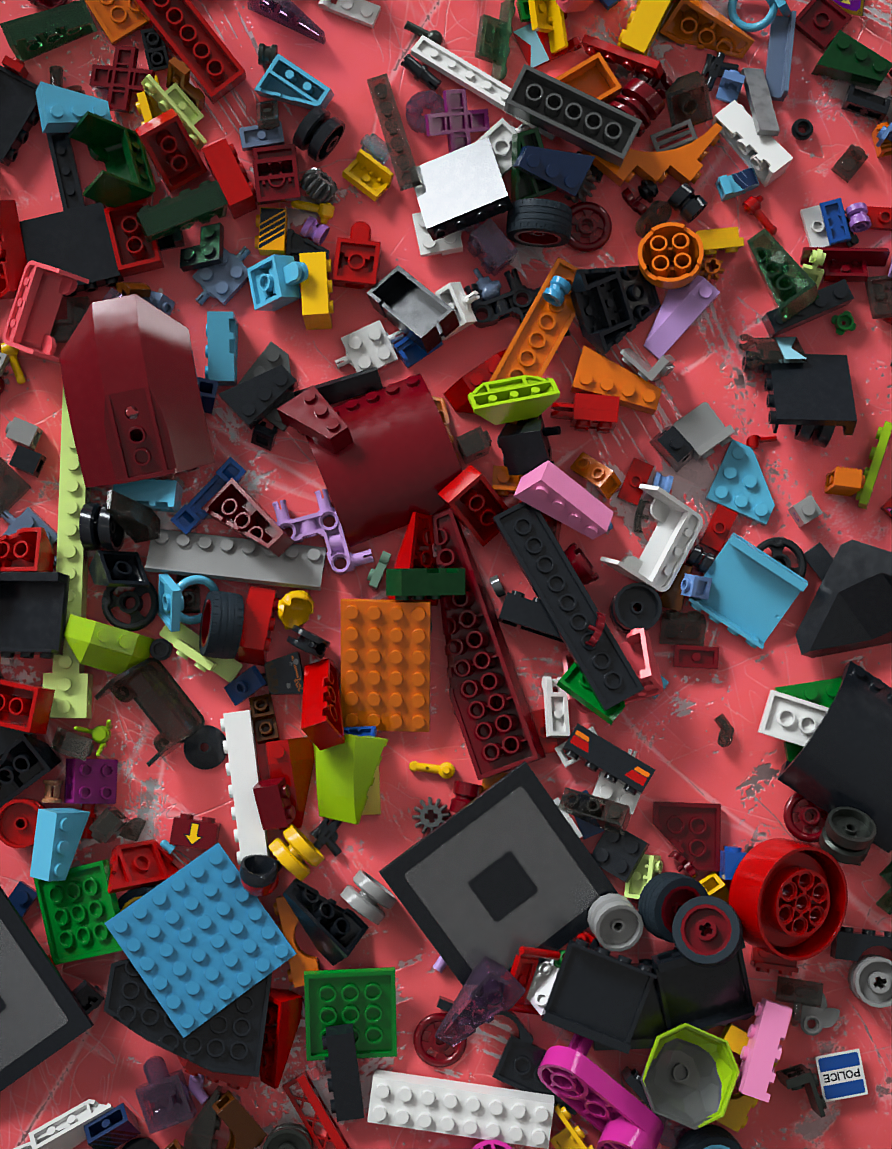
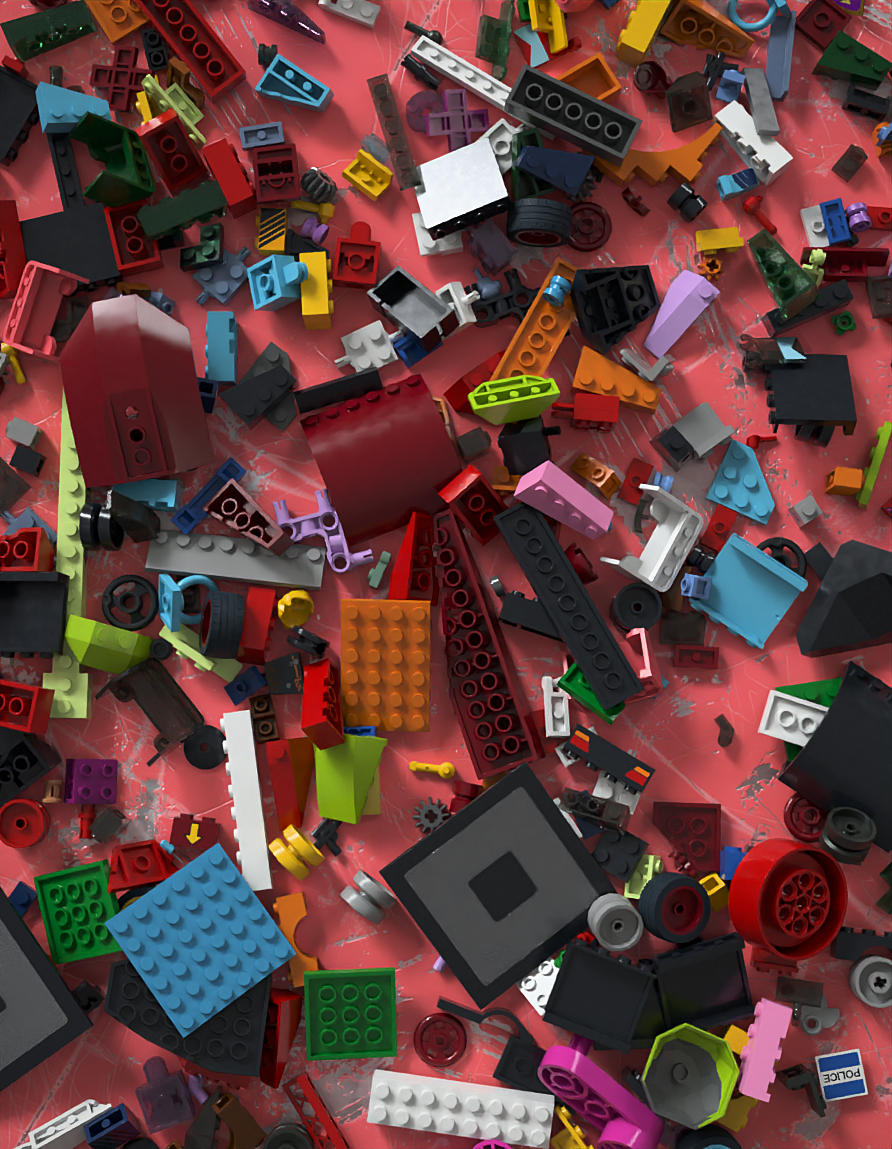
medium azure wedge [30,808,90,882] -> none
clear smoke brick [51,726,94,761] -> none
lime plant [74,719,112,757] -> none
black slope [88,550,150,588] -> none
clear smoke tile [119,818,146,841] -> none
black piece [240,855,282,897] -> none
black tile [251,421,278,451] -> none
dark red brick [253,777,296,830] -> none
clear smoke plate [256,100,280,130] -> none
dark red wedge [277,385,353,454] -> none
black wedge [283,878,369,966] -> none
black wheel [293,105,345,162] -> none
black brick [322,1023,364,1122] -> none
dark green wedge [386,568,465,600] -> none
clear purple wedge [435,956,526,1047] -> none
red plate [501,946,560,1015] -> none
red plate [581,34,664,79] -> none
dark red piece [585,611,606,647] -> none
dark red wheel [610,78,665,137] -> none
clear smoke plate [635,200,672,238] -> none
black plate [638,180,659,203] -> none
orange cylinder [638,222,704,289] -> none
flat silver tile [650,119,698,152] -> none
wheel [672,896,743,968] -> none
black plate [791,119,813,140] -> none

